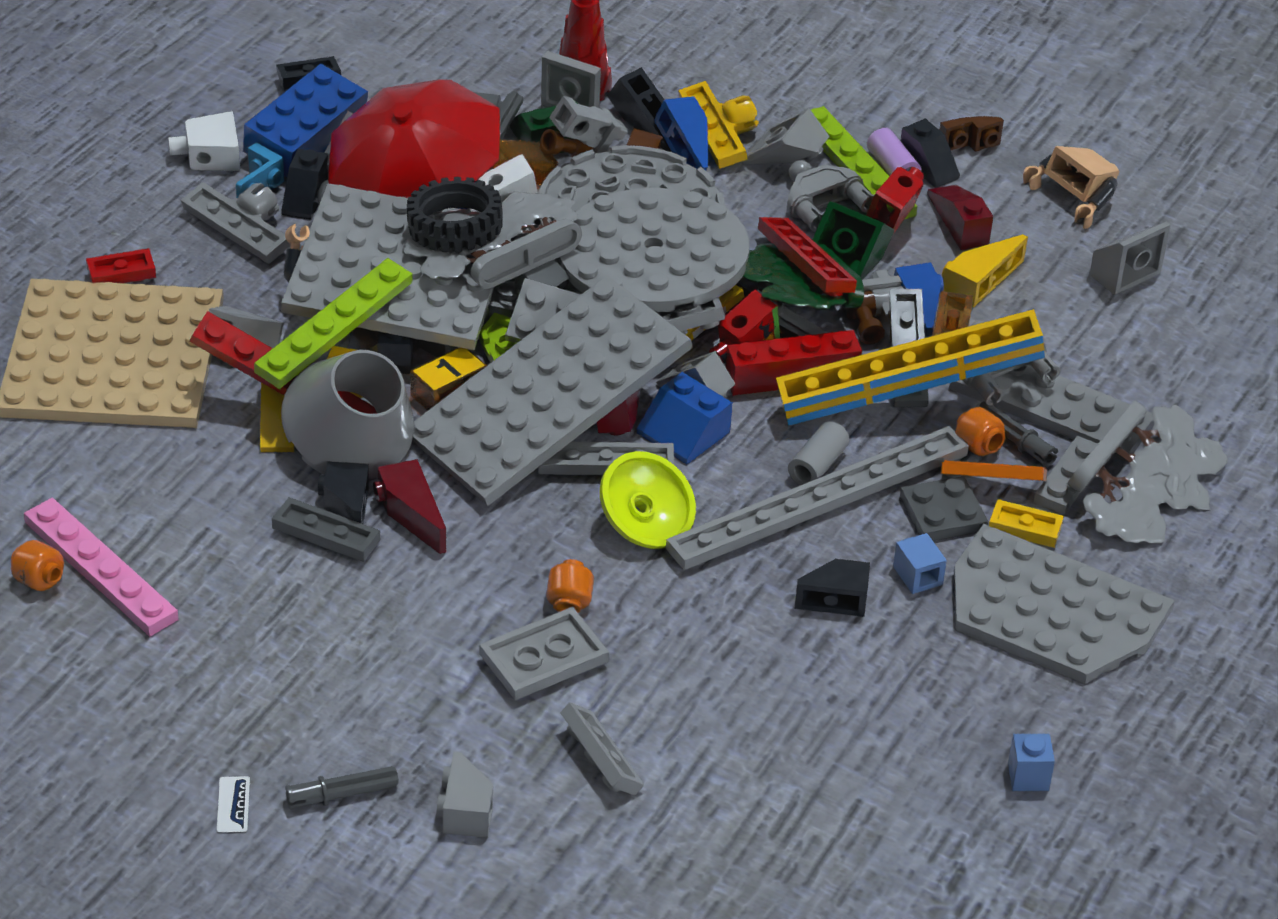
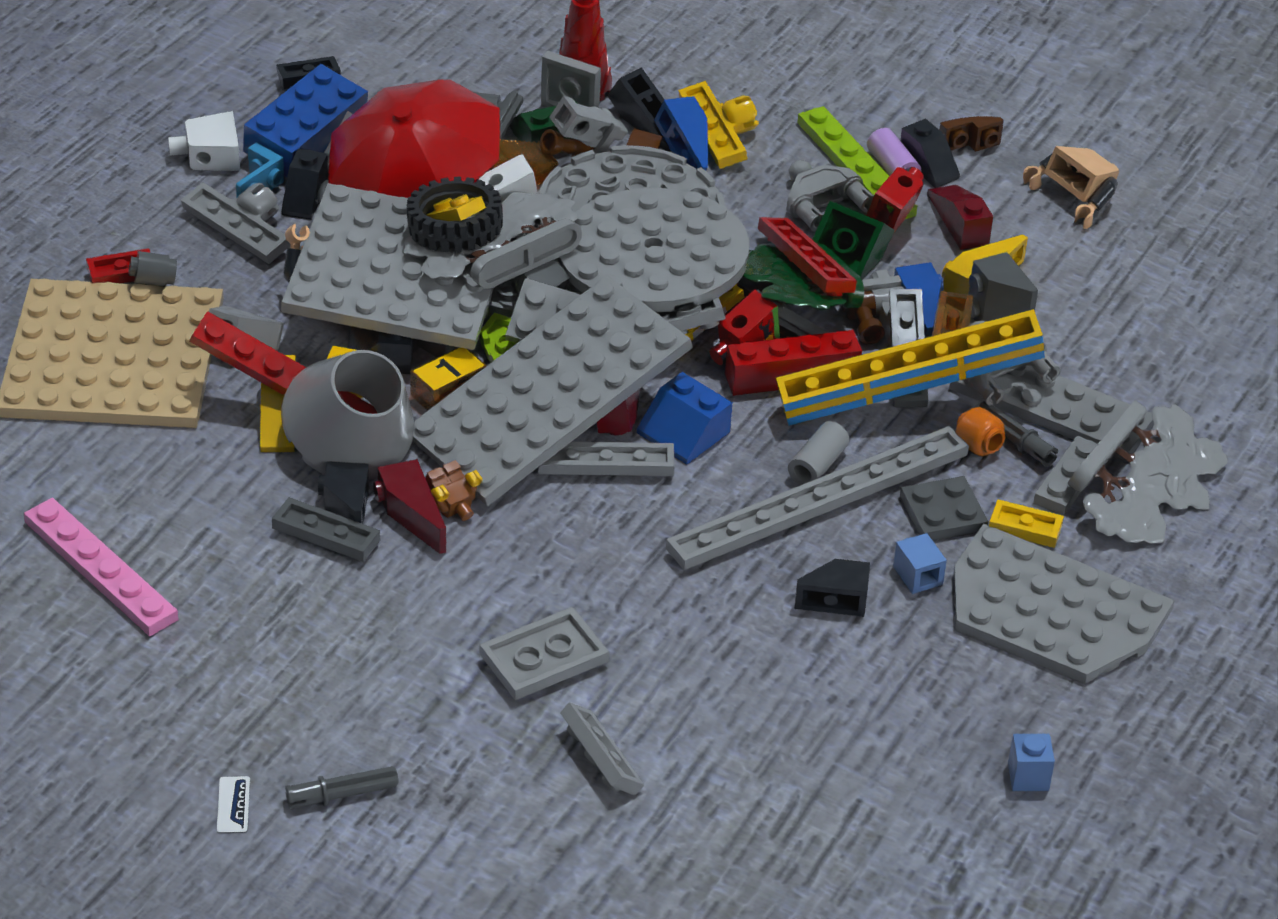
orange head [11,540,64,592] -> none
lime plate [254,258,413,389] -> none
light grey slope [436,751,493,838] -> none
orange head [546,559,594,613] -> none
neon yellow dish [599,451,696,549] -> none
light grey slope [656,351,735,398] -> none
light grey slope [742,108,830,165] -> none
orange tile [941,460,1047,481] -> none
light grey slope [1090,221,1171,295] -> none
none -> dark grey brick [128,251,177,287]
none -> dark orange piece [426,460,483,521]
none -> yellow plate [427,194,486,221]
none -> dark grey slope [965,252,1038,322]

